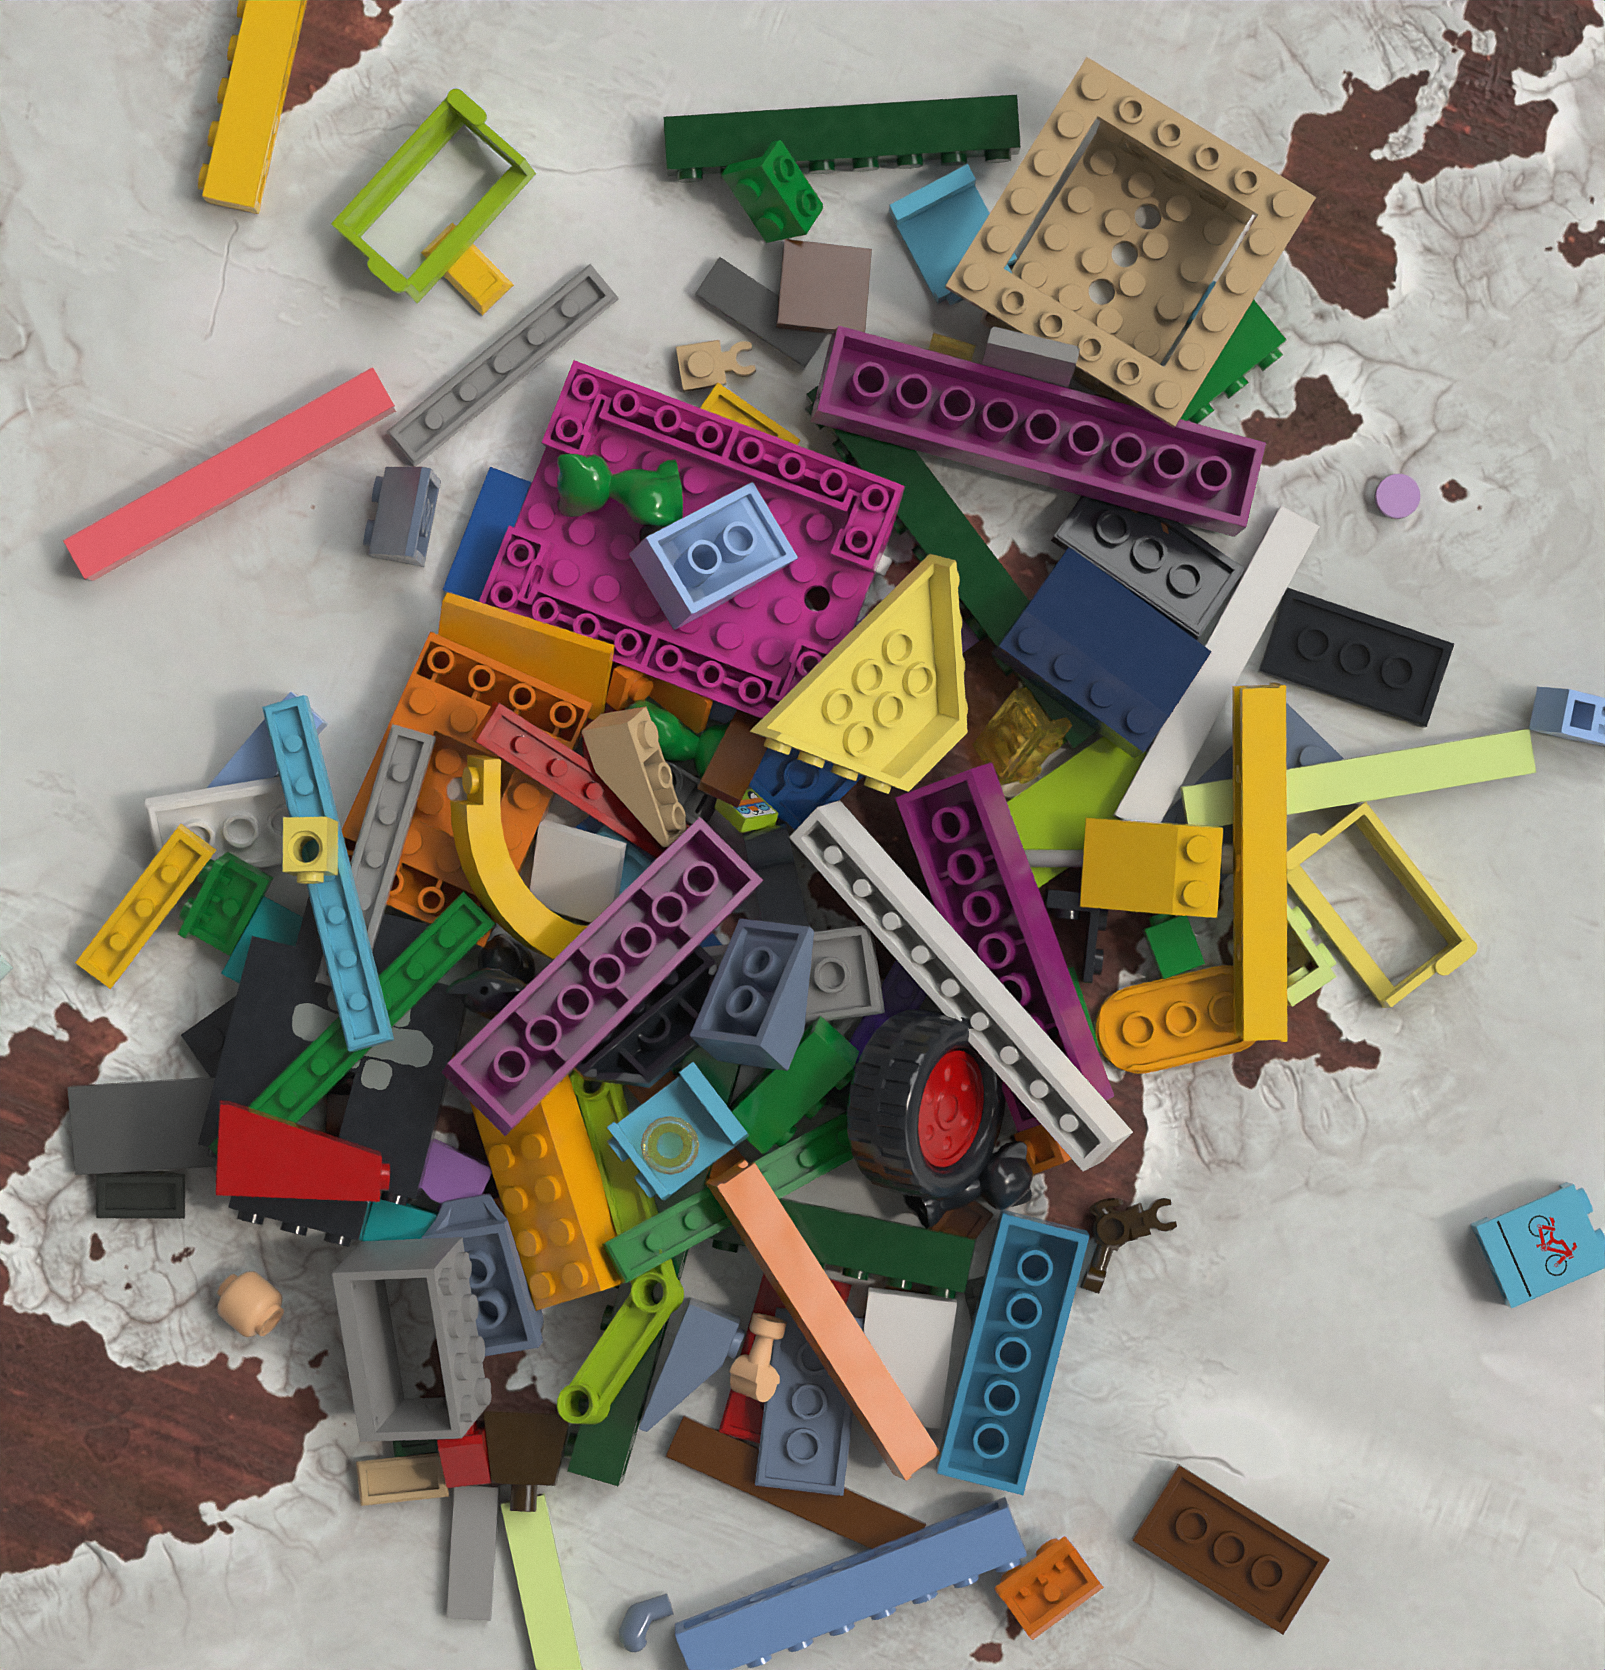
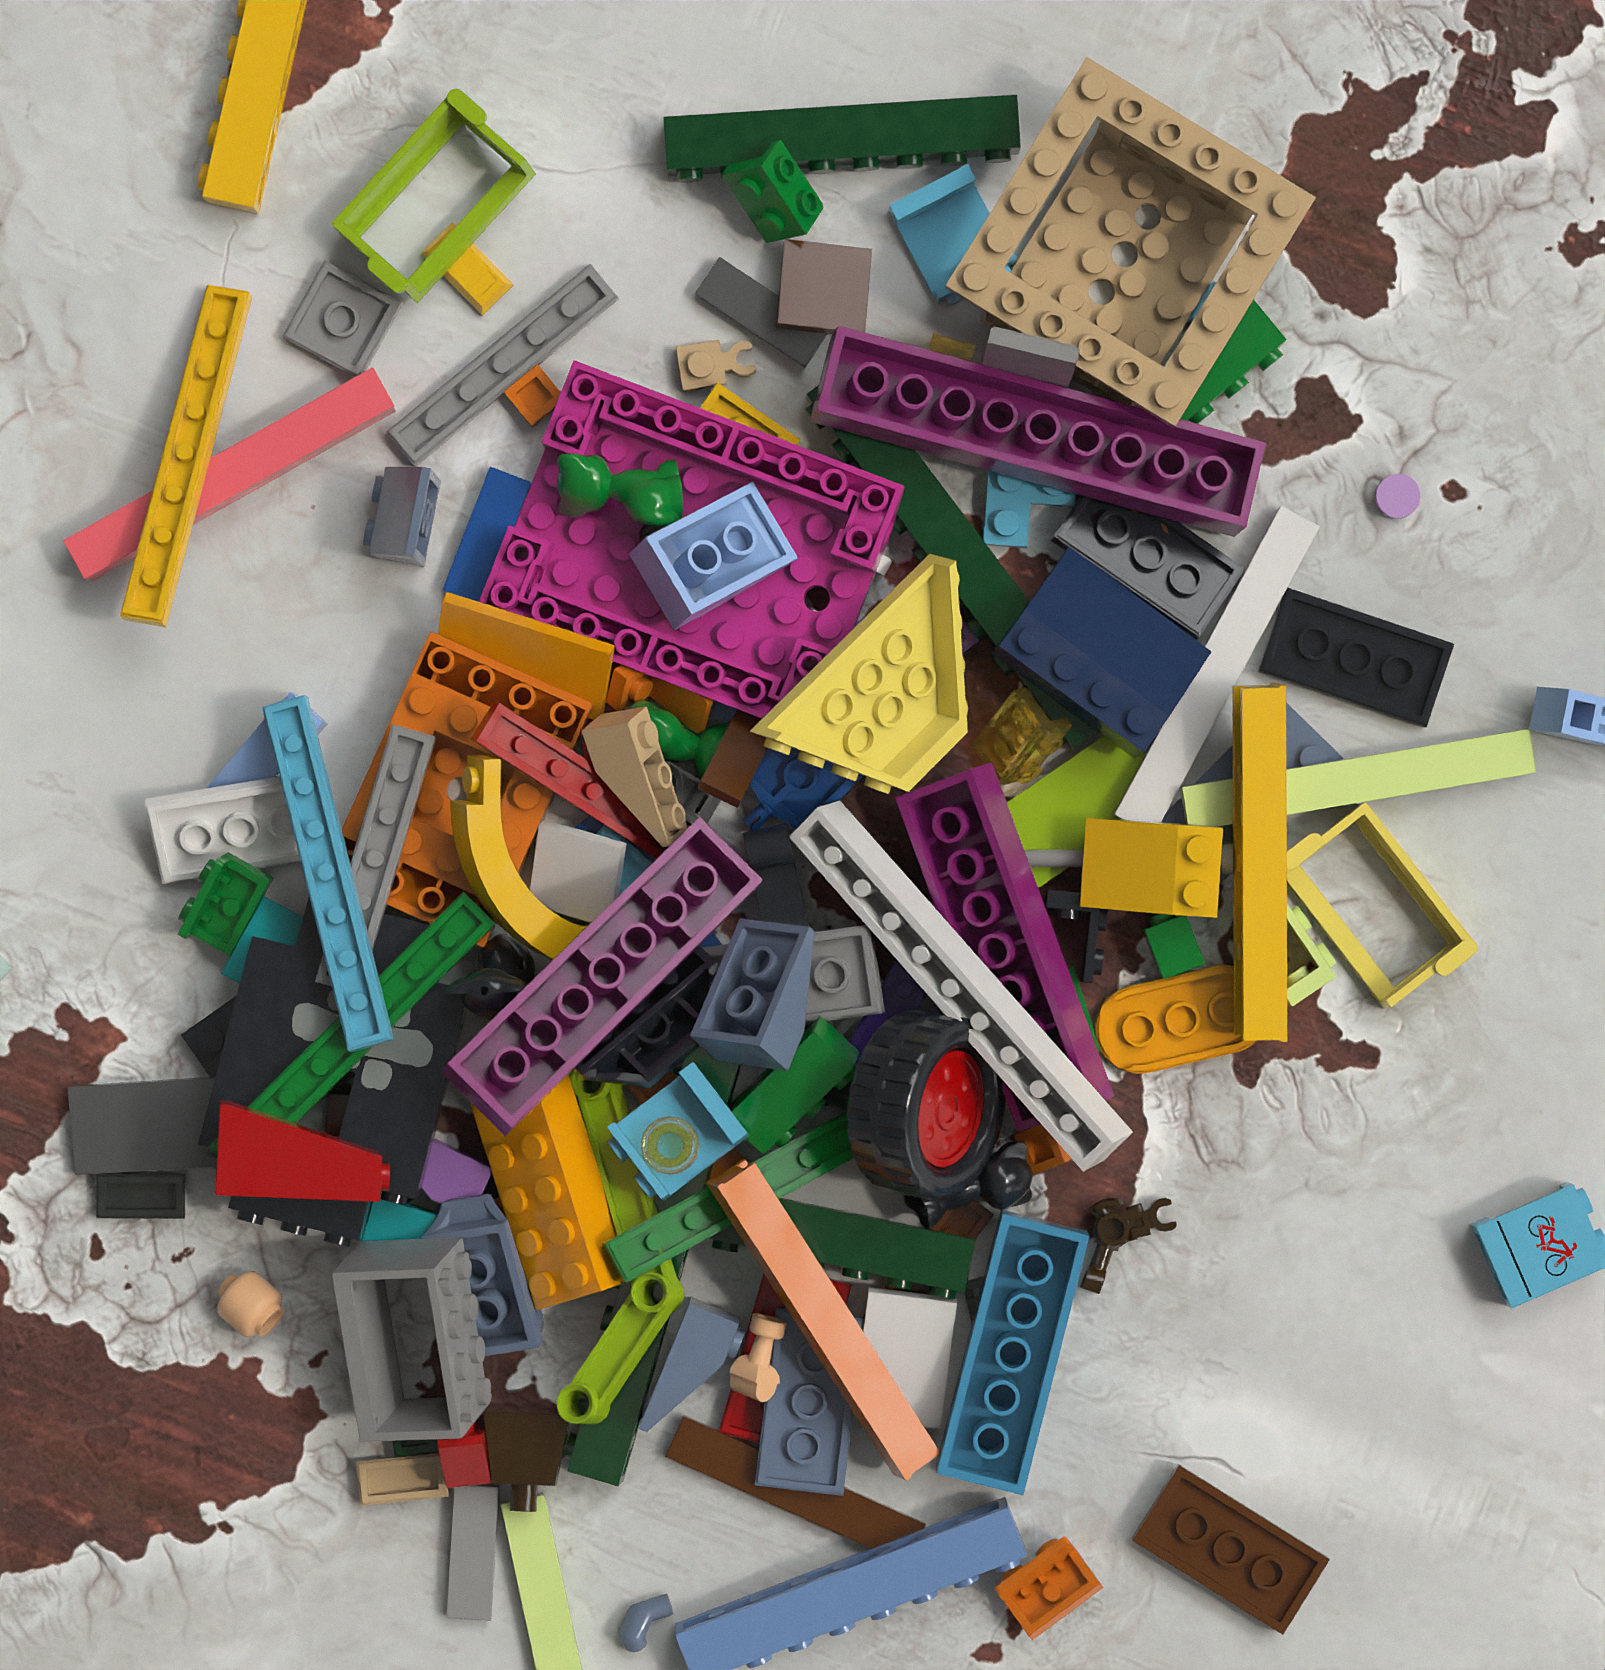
yellow plate [75,824,216,989] -> none
light yellow brick [283,817,338,884] -> none
lime tile [714,789,779,833] -> none
none -> yellow tile [120,285,252,628]
none -> light grey tile [282,260,403,377]
none -> orange tile [504,364,561,428]
none -> medium azure plate [983,470,1075,548]

